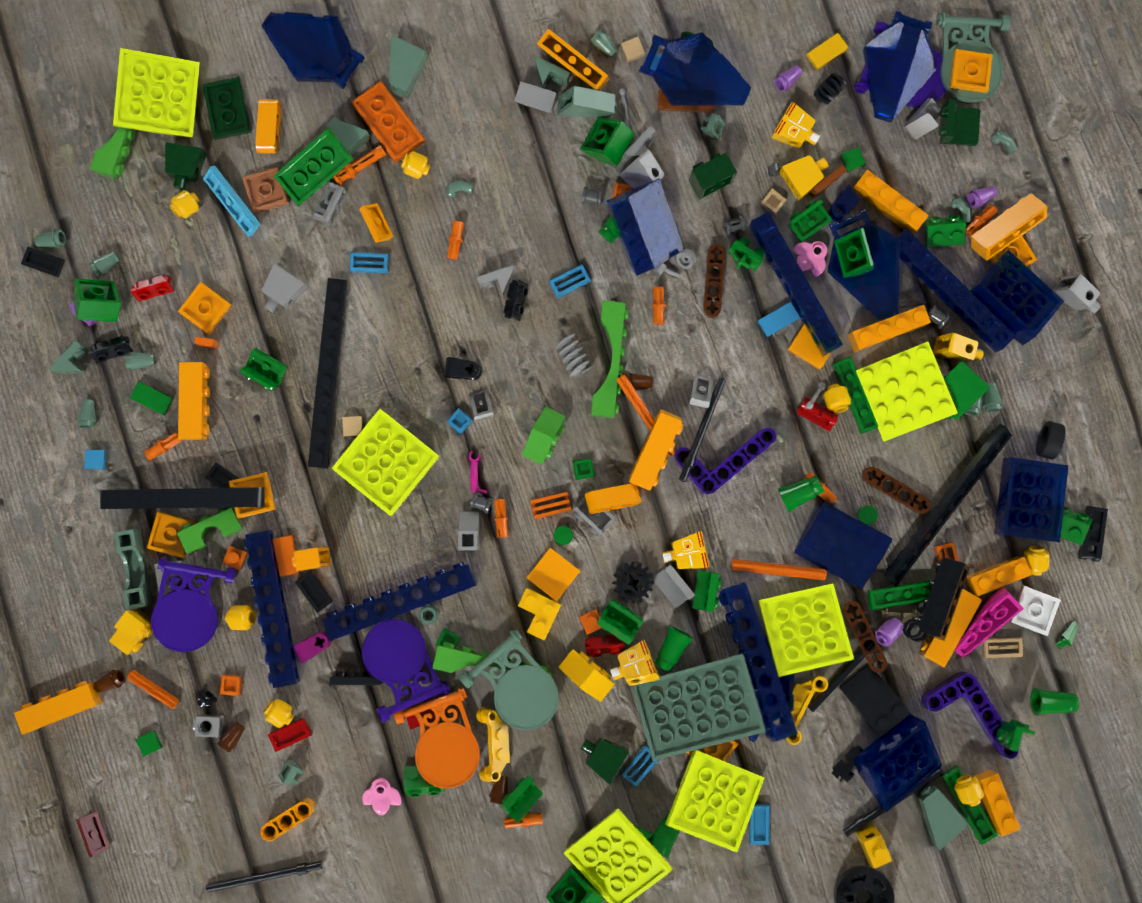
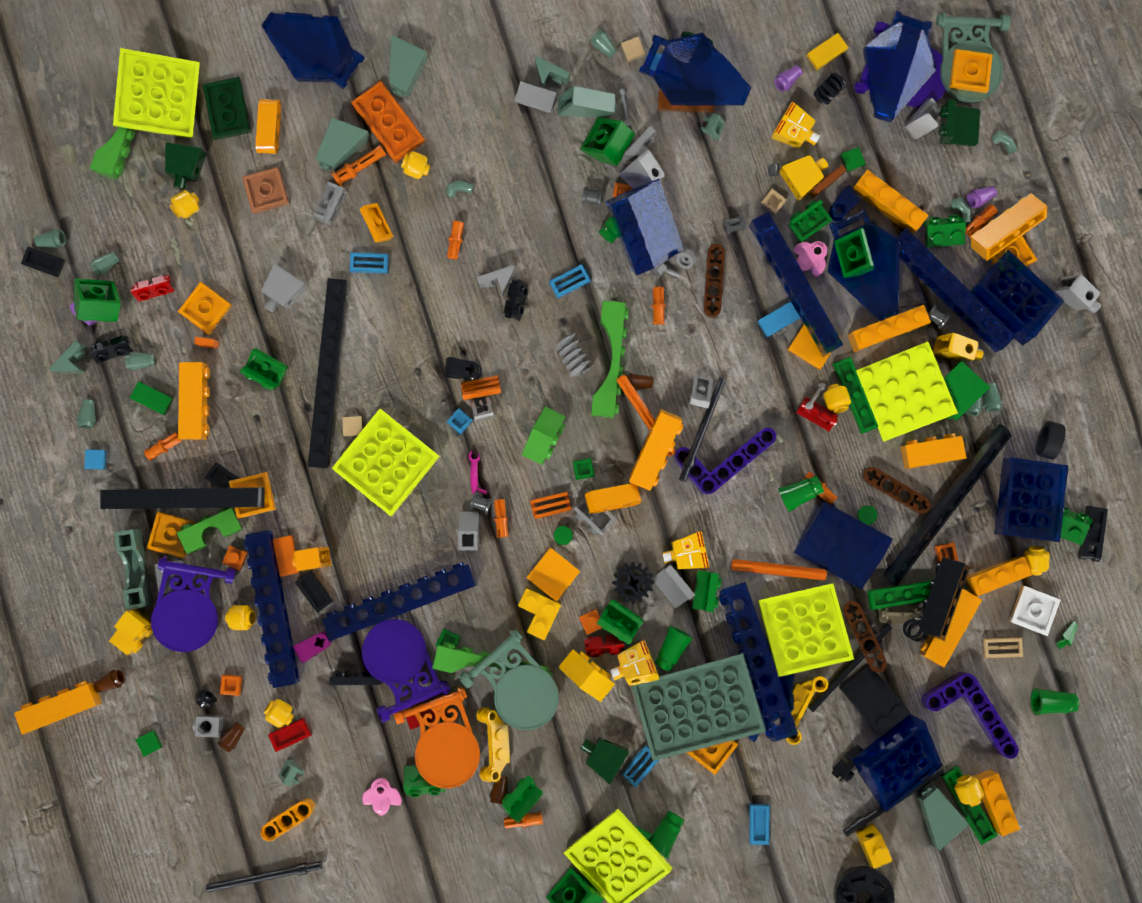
plate [76,811,110,857] -> none
orange axle [127,670,179,709] -> none
medium azure plate [203,165,260,237] -> none
green plate [274,128,354,206] -> none
sand green plate [419,605,439,625] -> none
light orange brick [537,29,610,91] -> none
neon yellow plate [666,750,764,852] -> none
dark green brick [689,153,737,200] -> none
green hips [727,237,765,272] -> none
medium lavender brick [875,618,904,646] -> none
dark pink wedge [955,586,1024,658] -> none
green bracket [996,719,1035,752] -> none
none -> orange tile [461,375,501,400]
none -> light orange brick [901,433,966,469]

